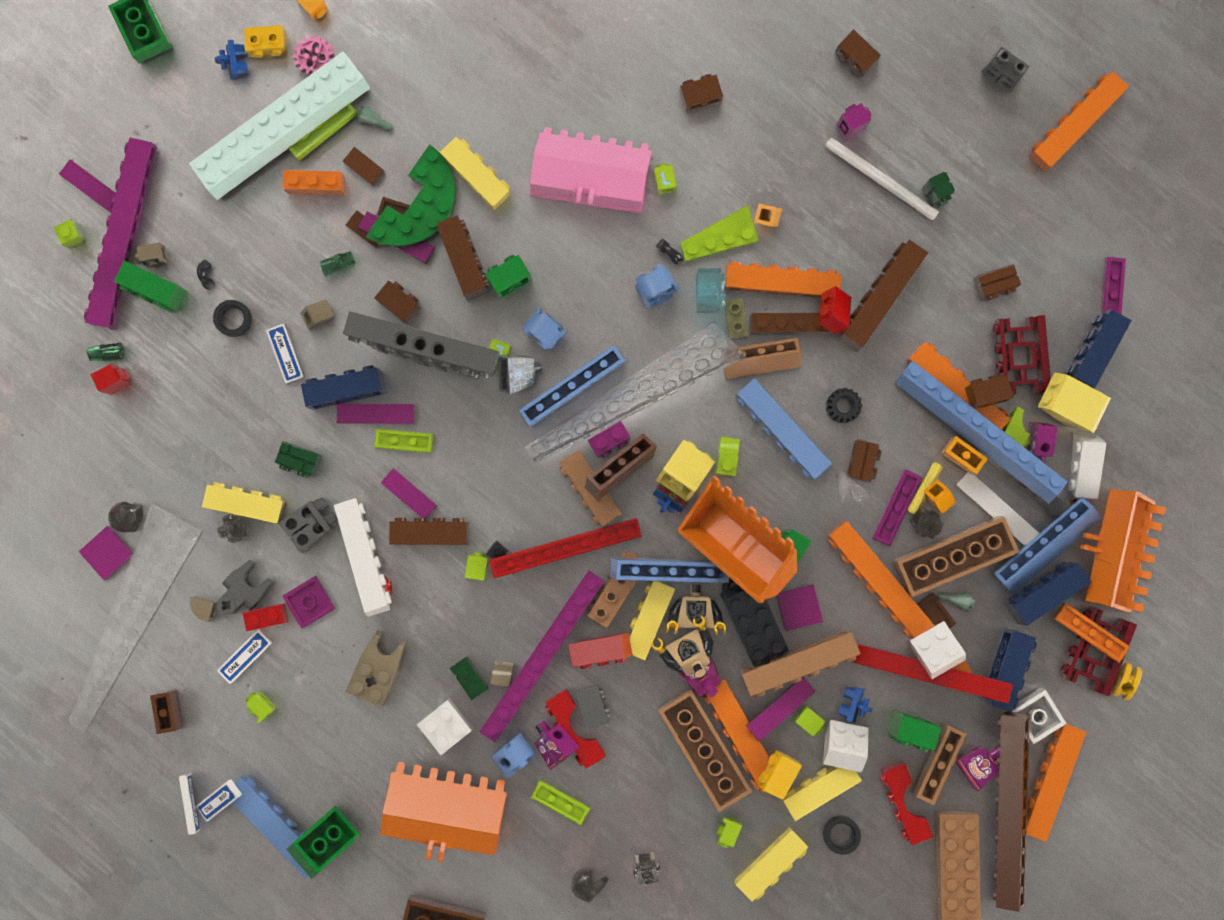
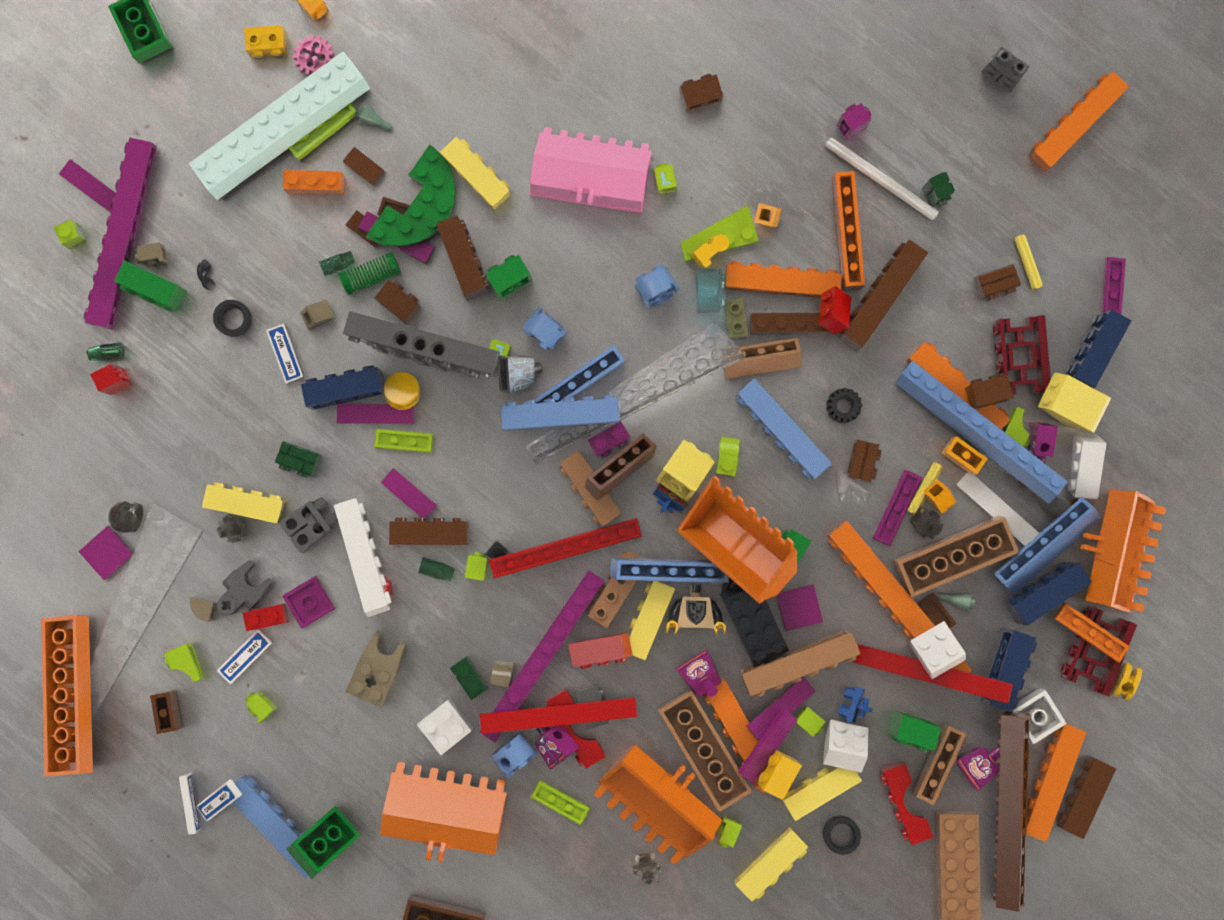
blue hips [215,40,247,79] -> none
clear smoke helmet [570,868,609,903] -> none
torso [652,616,714,677] -> none
black arm [656,239,683,264] -> none
reddish brown brick [835,29,881,77] -> none
none -> orange brick [41,615,93,777]
none -> lime arch [164,642,205,683]
none -> green piece [339,252,401,295]
none -> yellow head [383,372,420,410]
none -> clear green hinge [418,557,455,581]
none -> red tile [480,697,637,734]
none -> medium blue brick [501,395,620,431]
none -> orange piece [594,744,722,864]
none -> yellow legs [689,234,729,269]
none -> magenta tile [738,708,797,784]
none -> orange brick [832,171,865,290]
none -> light yellow axle [1014,234,1043,290]
none -> reddish brown brick [1057,756,1116,839]

